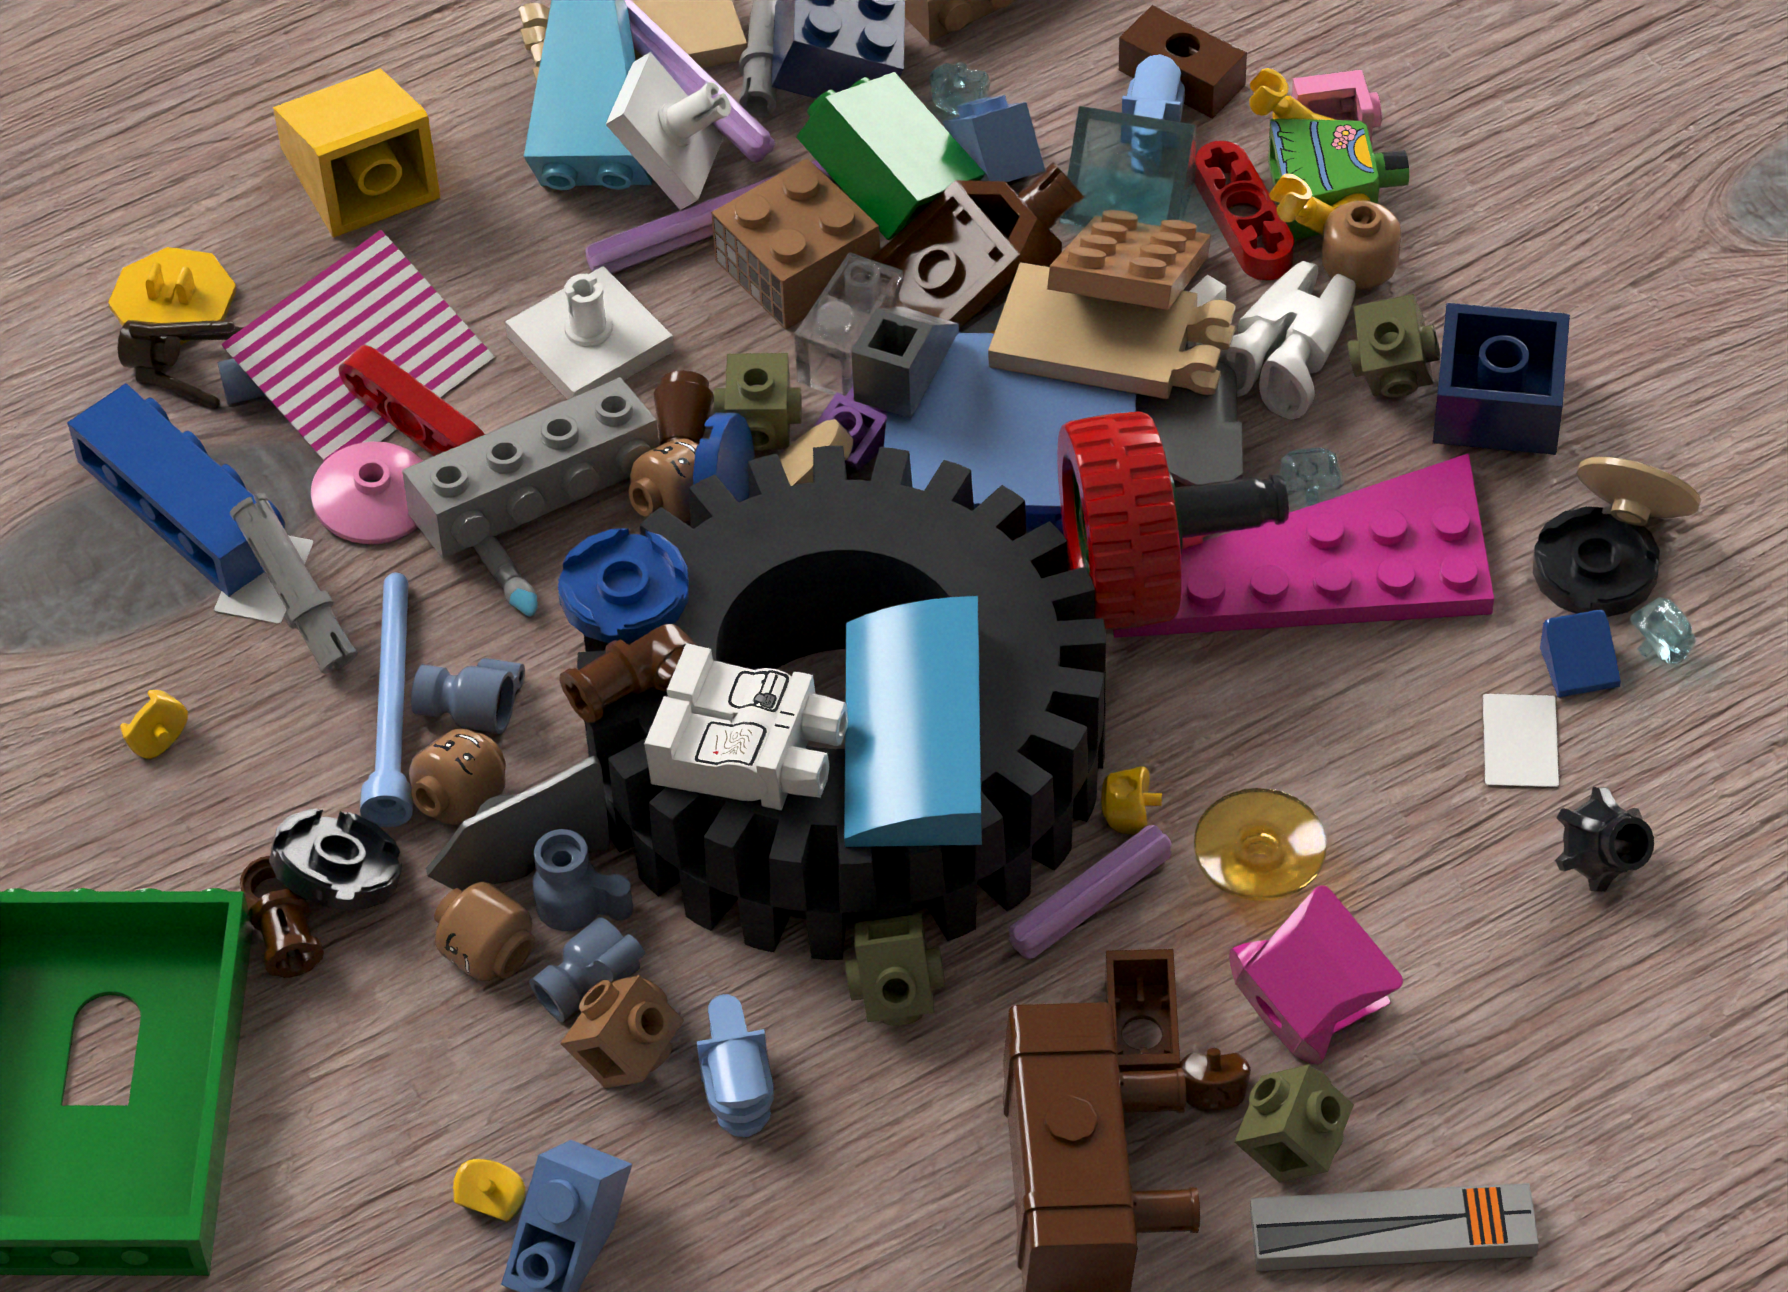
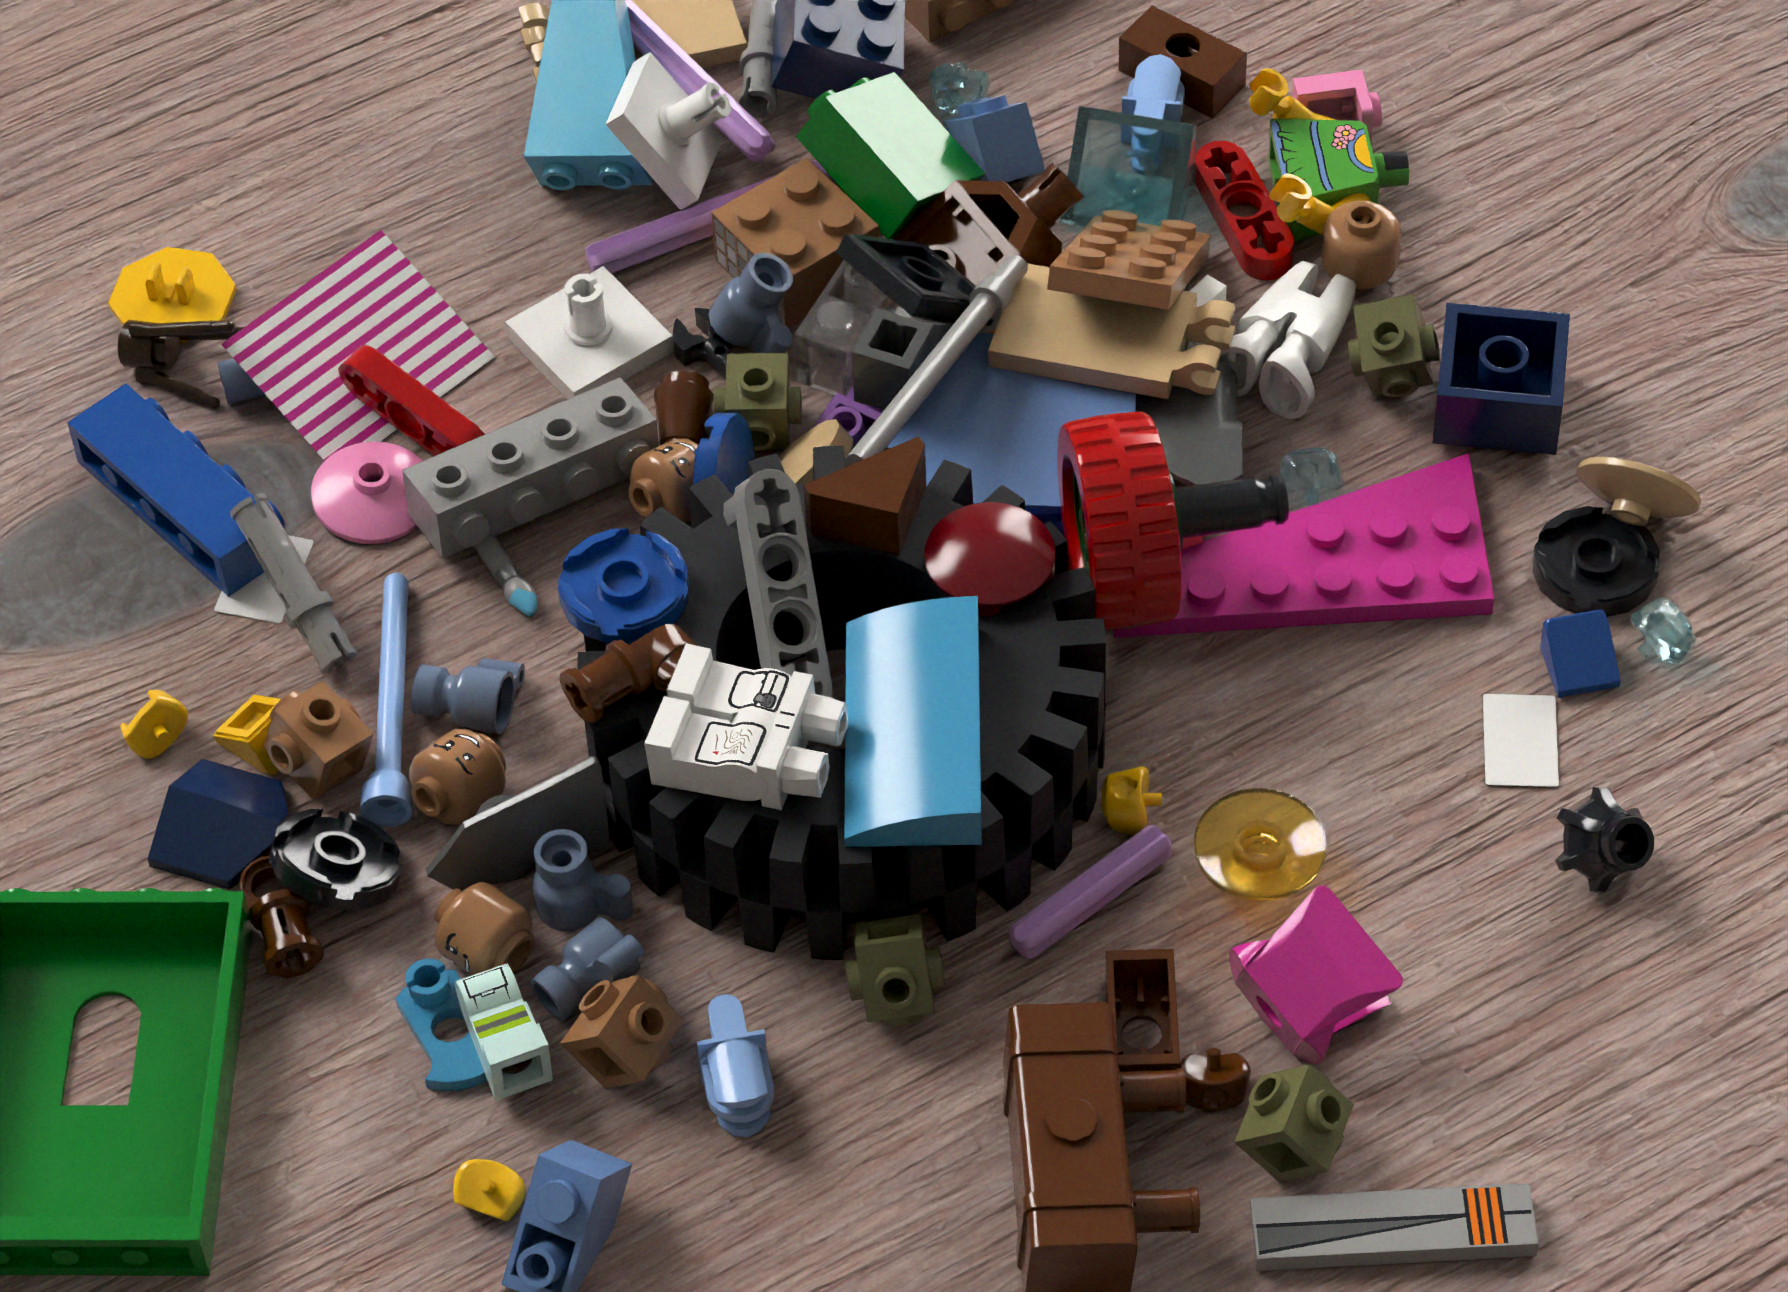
yellow slope [273,68,441,238] -> none
none -> dark blue slope [147,759,289,889]
none -> yellow slope [213,695,281,775]
none -> medium nougat brick [263,681,374,800]
none -> dark azure piece [395,958,503,1091]
none -> light aqua leg [455,963,553,1101]
none -> black bar [673,308,758,386]
none -> sand blue piece [709,253,793,353]
none -> light grey beam [723,469,832,698]
none -> reddish brown slope [803,436,927,555]
none -> black tile [836,234,994,326]
none -> light grey bar [845,255,1028,467]
none -> dark red dish [924,502,1055,617]

